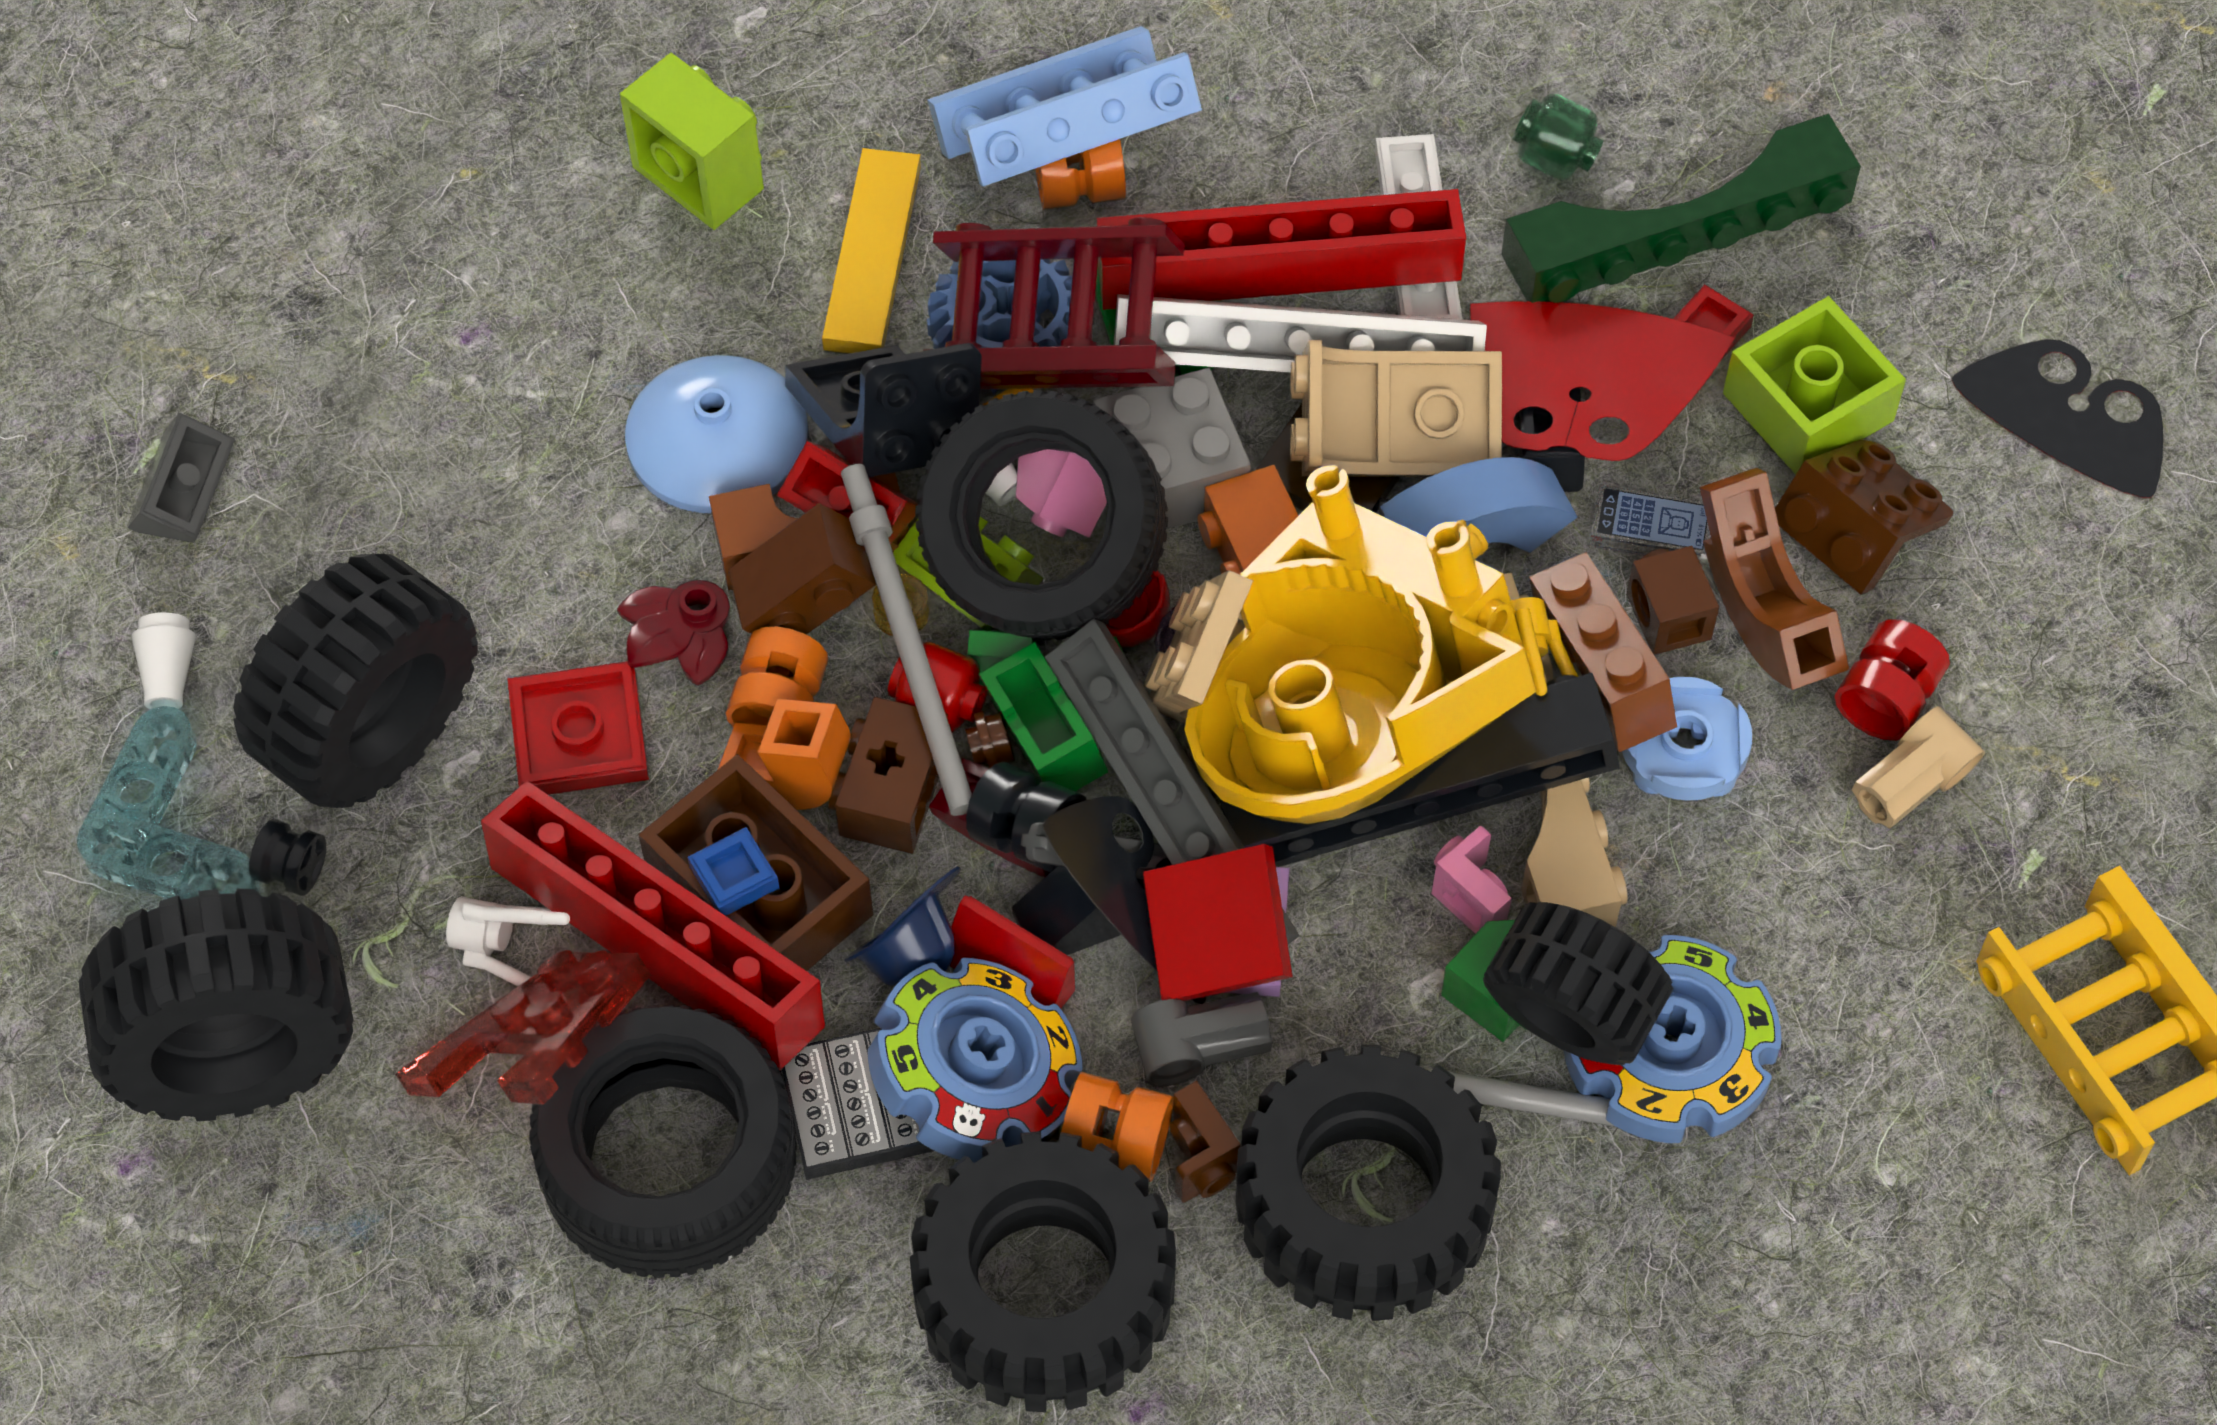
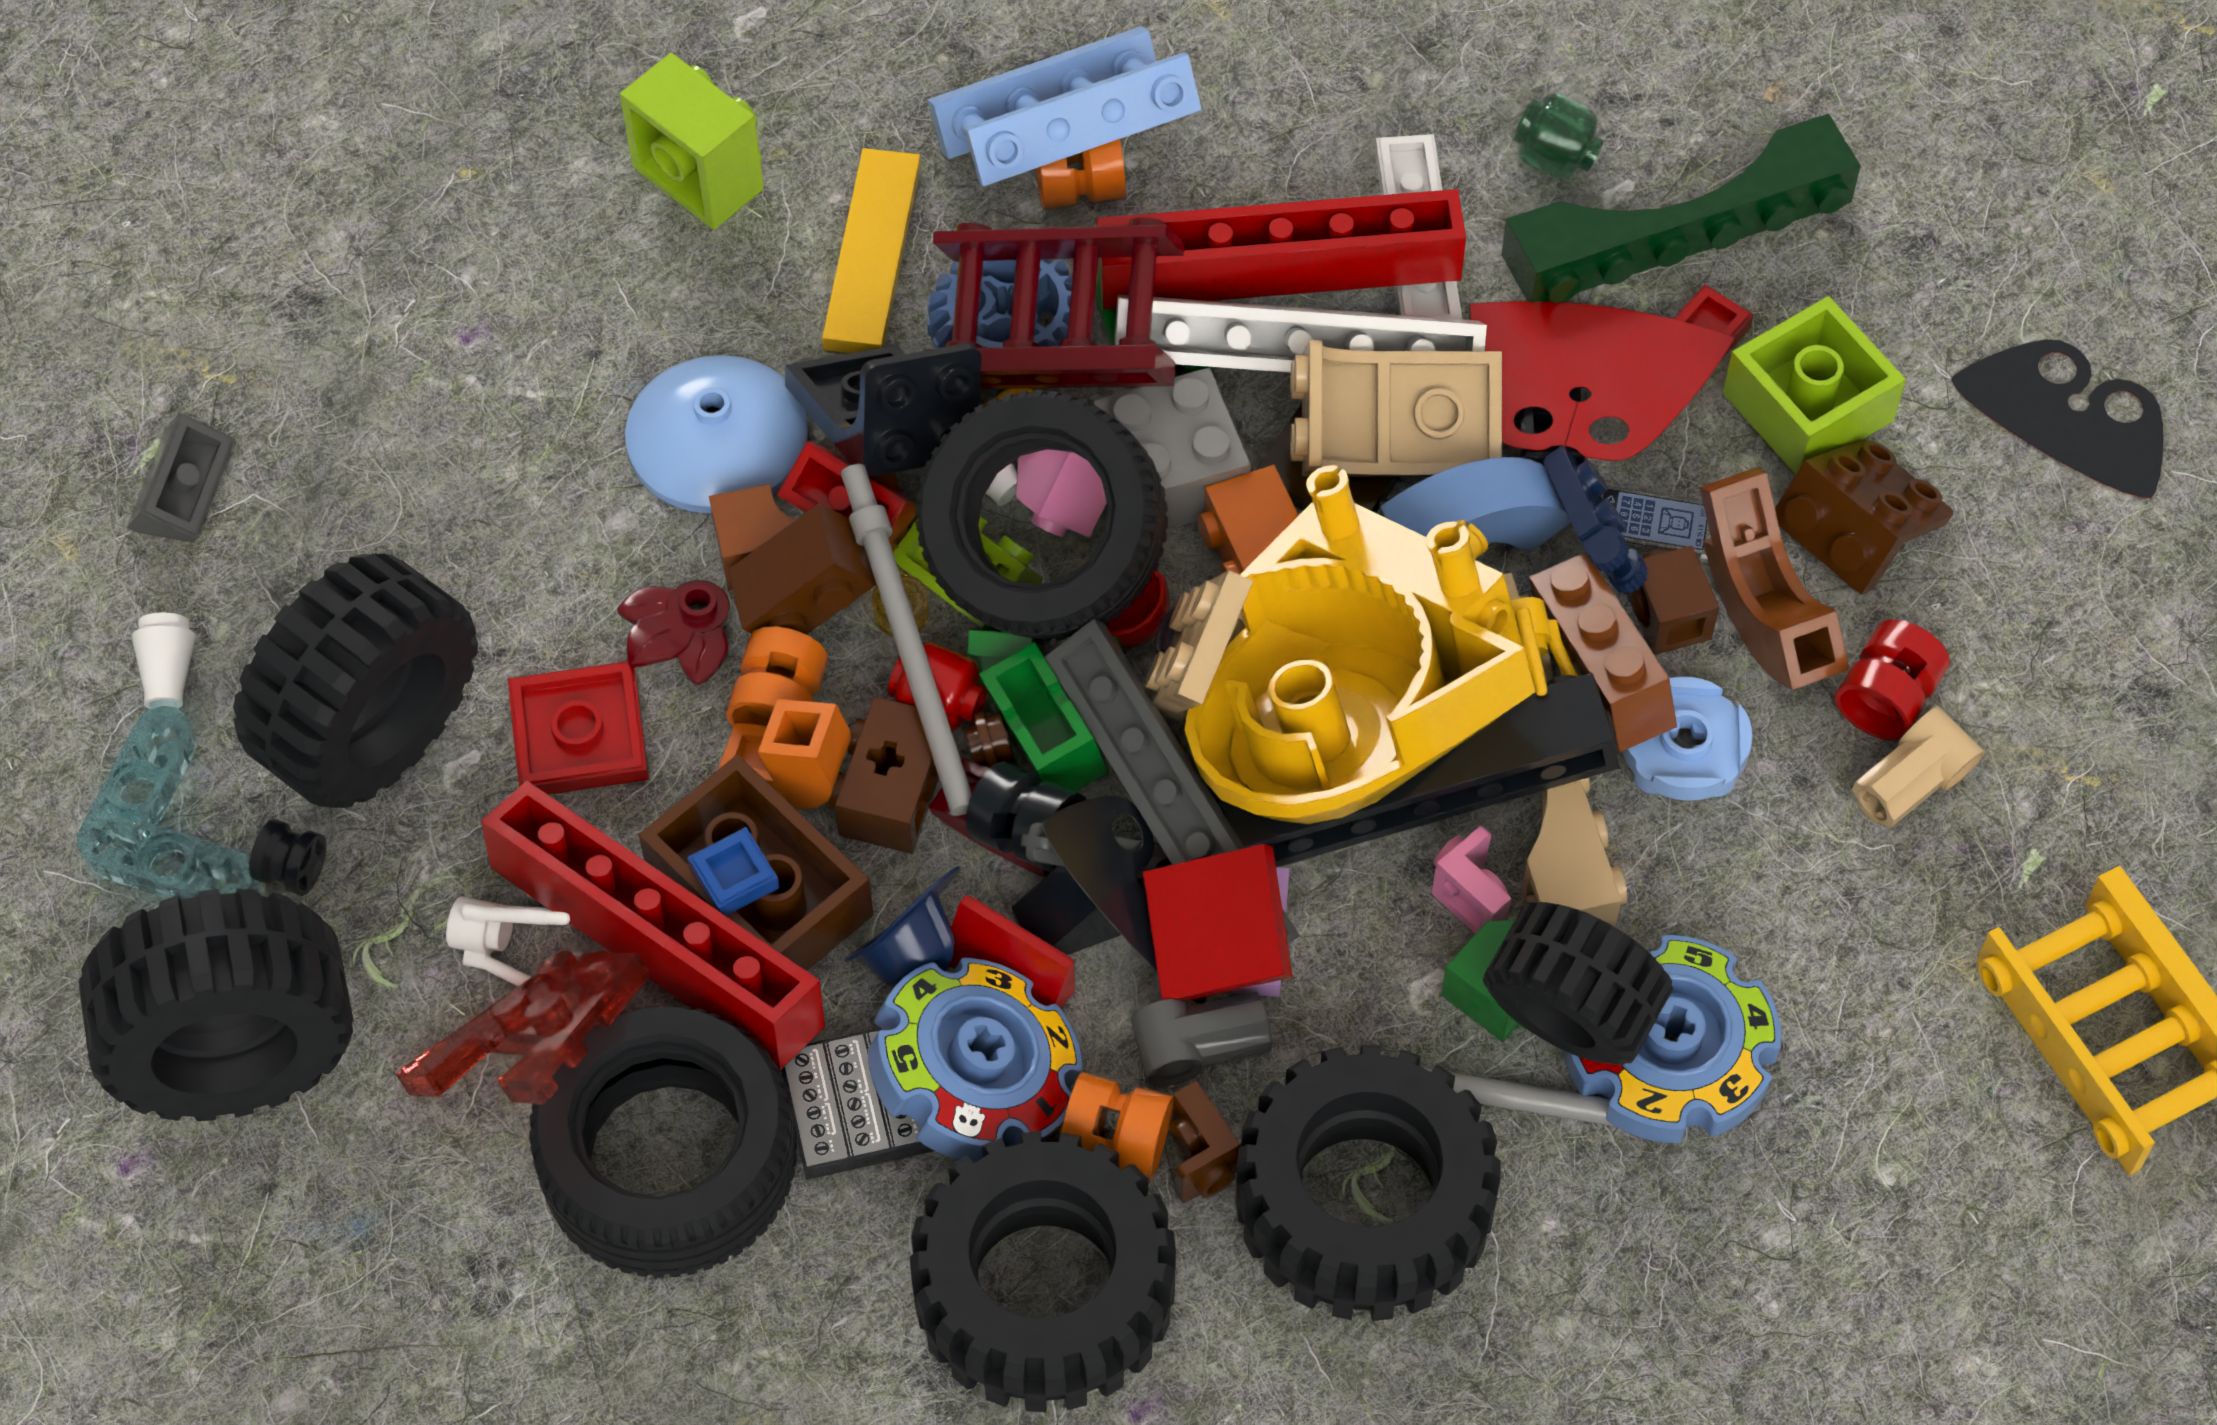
none -> dark blue hinge [1543,445,1649,595]

